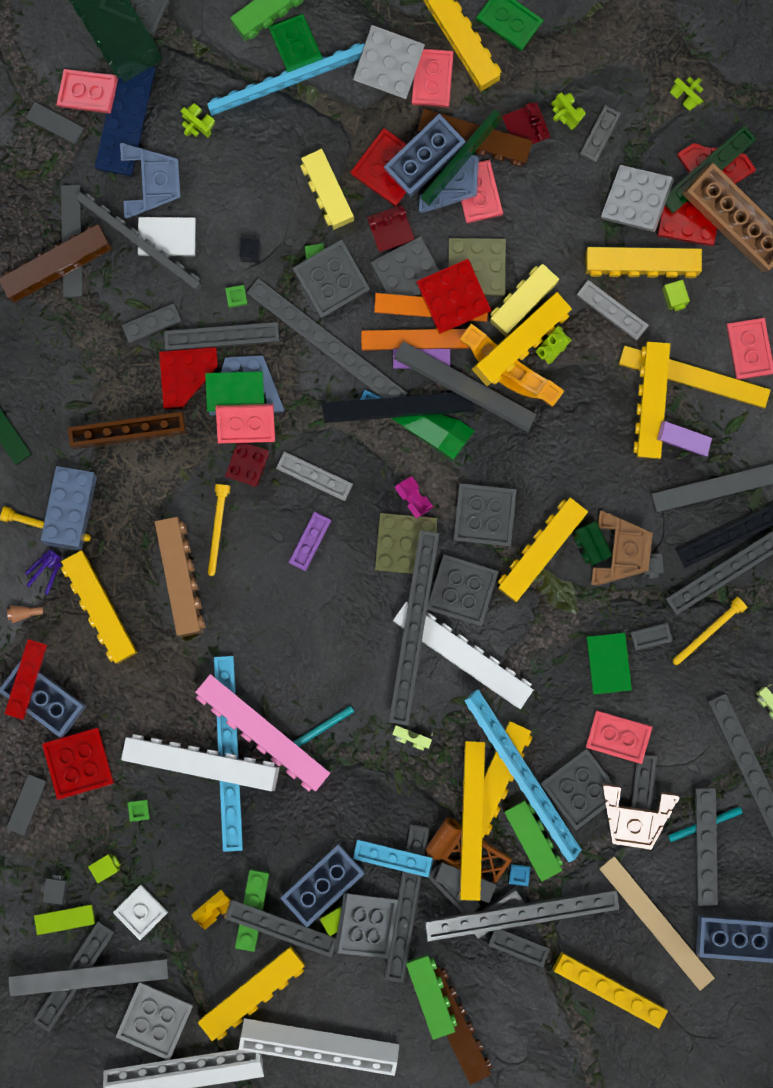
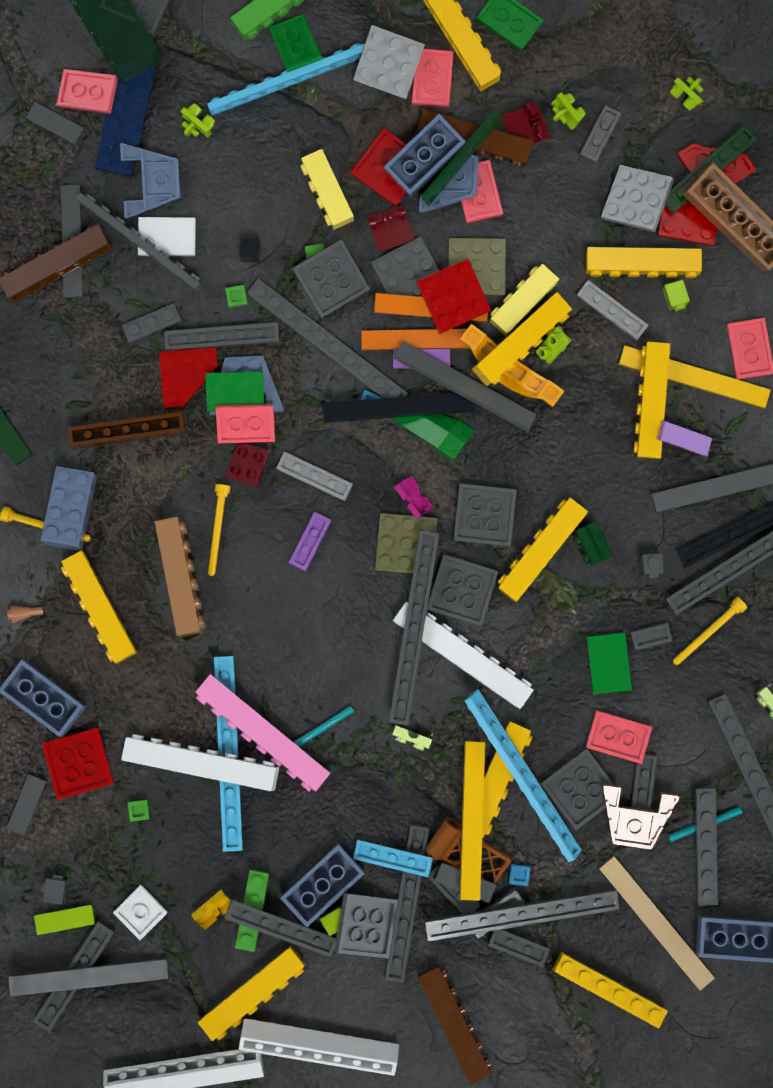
red plate [4,639,48,720] -> none
dark purple plant [25,549,62,595] -> none
lime brick [88,853,121,883] -> none
light grey plate [116,982,193,1060] -> none
bright green brick [406,954,457,1040] -> none
bright green brick [504,801,563,882] -> none
medium nougat wing [591,511,653,586] -> none

